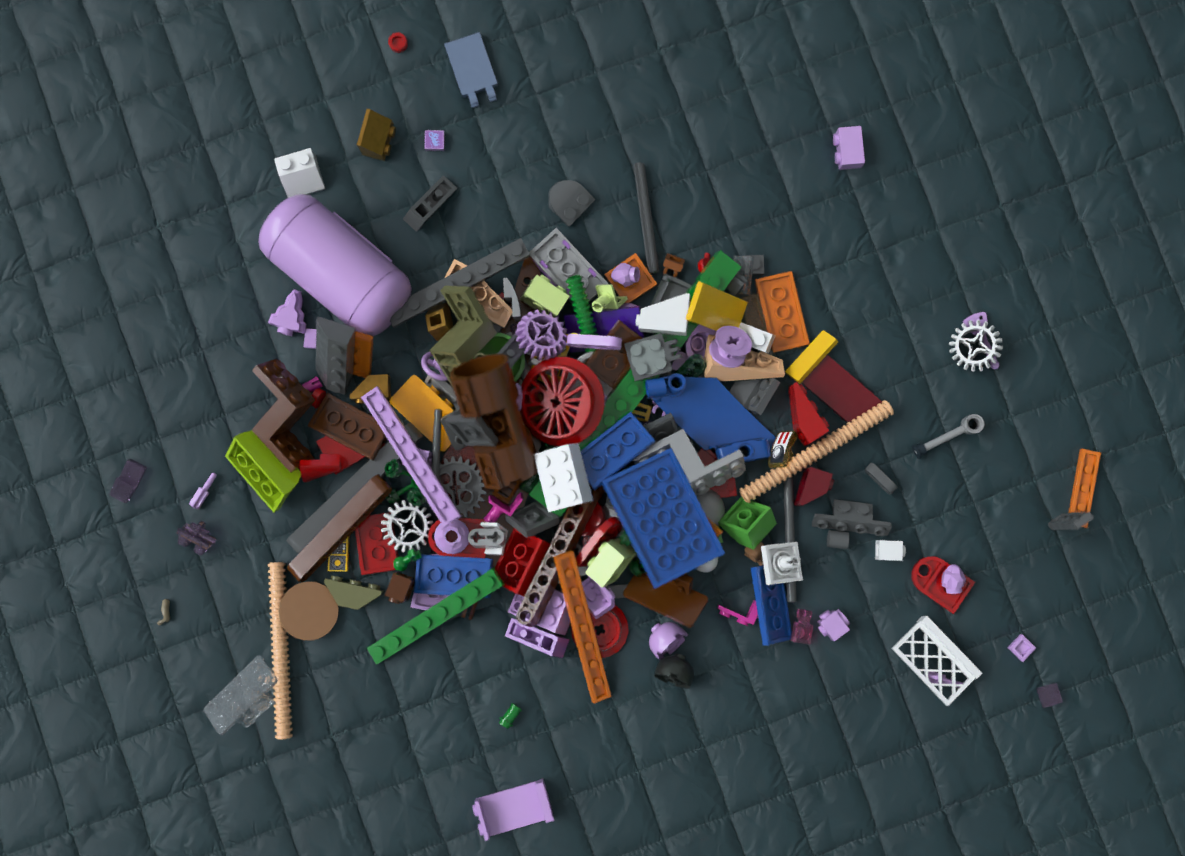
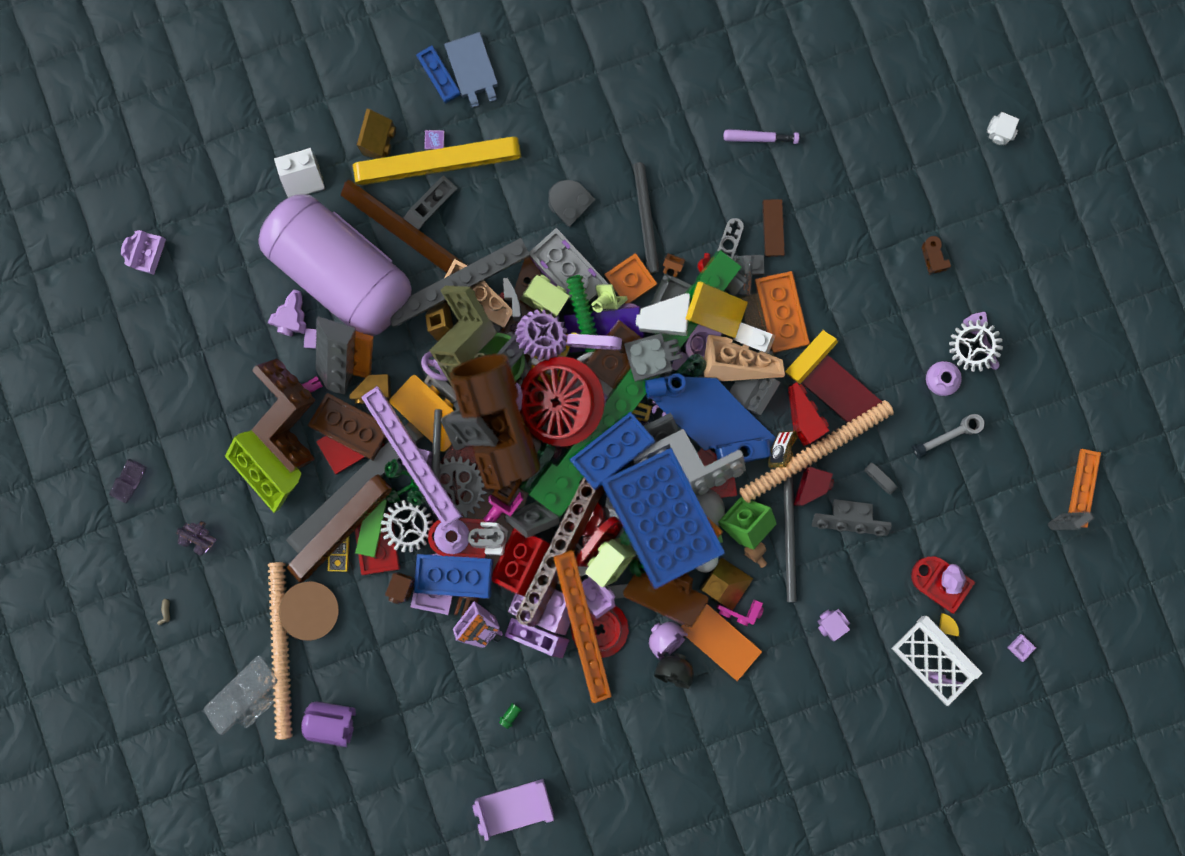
lavender axle [189,473,217,510] -> none
red slope [300,454,341,482] -> none
red tile [312,388,326,408] -> none
olive slope [324,575,385,610] -> none
green plate [367,568,504,665] -> none
red tile [388,32,408,53] -> none
green arm [393,548,422,571] -> none
white brick [534,443,593,512] -> none
lavender rock [611,263,640,287] -> none
lavender piece [709,325,752,368] -> none
blue tile [751,565,793,646] -> none
white plate [761,542,803,585] -> none
clear pink plate [791,608,814,644] -> none
dark grey beam [827,530,849,549] -> none
lavender brick [833,126,865,170] -> none
white brick [875,540,906,561] -> none
clear purple tile [1036,683,1063,708] -> none
none -> lavender slope [121,230,166,275]
none -> medium lavender cylinder [302,701,356,747]
none -> reddish brown tile [341,179,466,273]
none -> yellow beam [353,137,521,185]
none -> bright green tile [355,500,388,557]
none -> blue tile [416,46,461,104]
none -> lavender torso [453,602,503,648]
none -> orange tile [681,604,762,681]
none -> pearl gold slope [700,557,753,611]
none -> light grey beam [717,218,744,260]
none -> lavender piece [723,130,799,144]
none -> reddish brown tile [762,199,785,257]
none -> reddish brown leg [922,236,951,275]
none -> lavender piece [926,361,962,396]
none -> yellow tile [939,613,959,636]
none -> white brick [987,112,1019,145]

